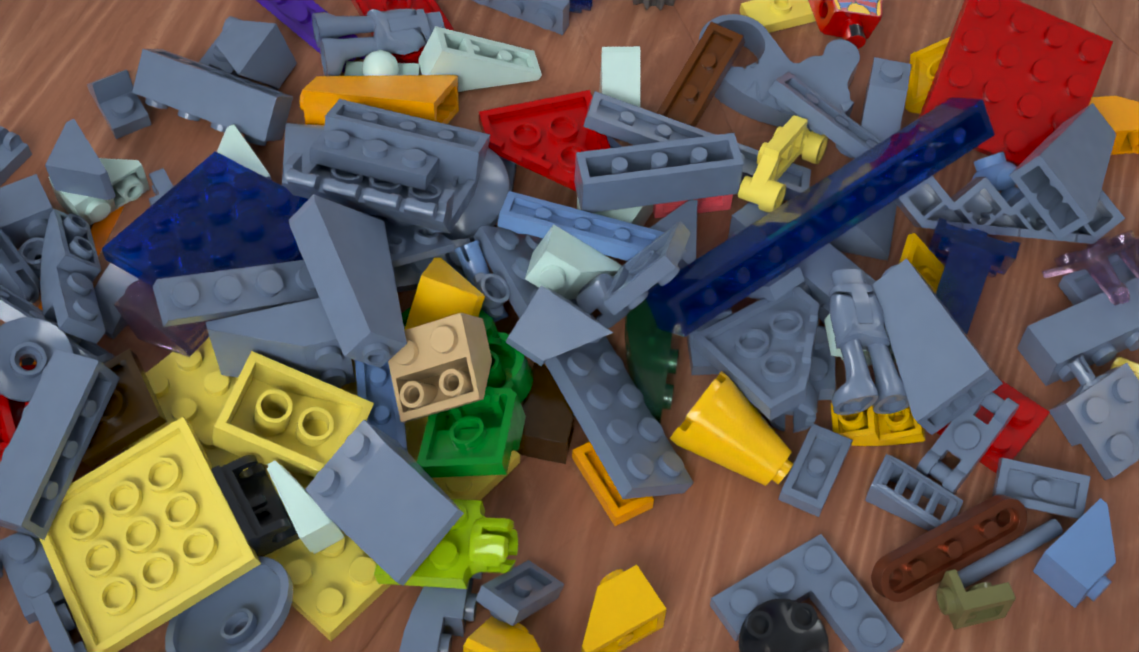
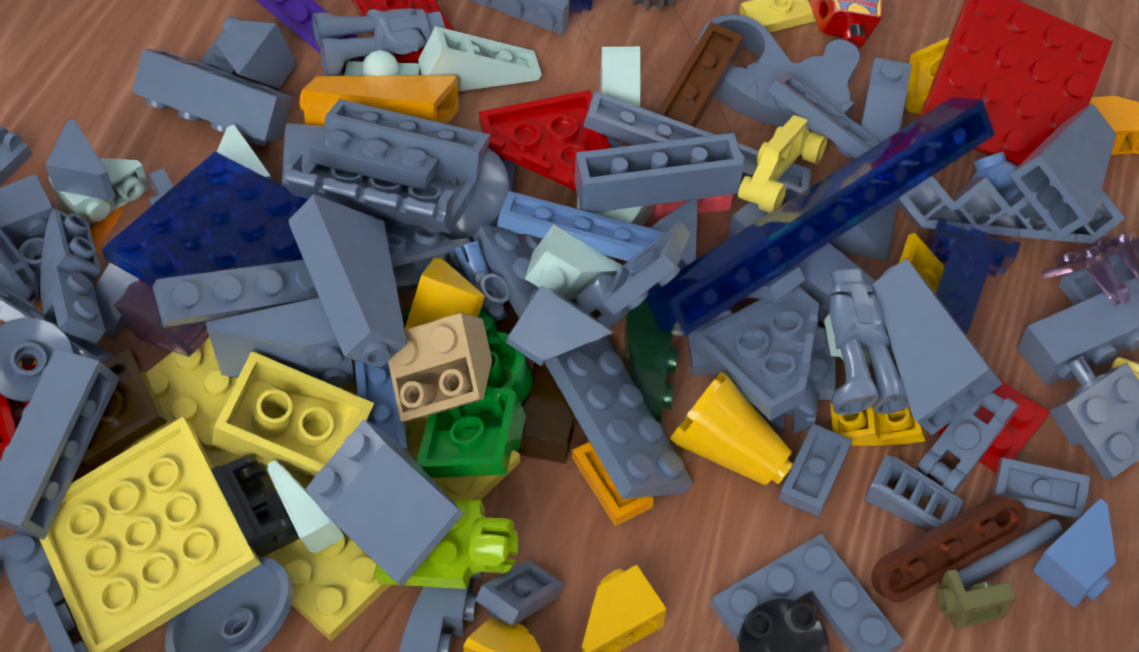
sand blue slope [87,69,151,139] -> none

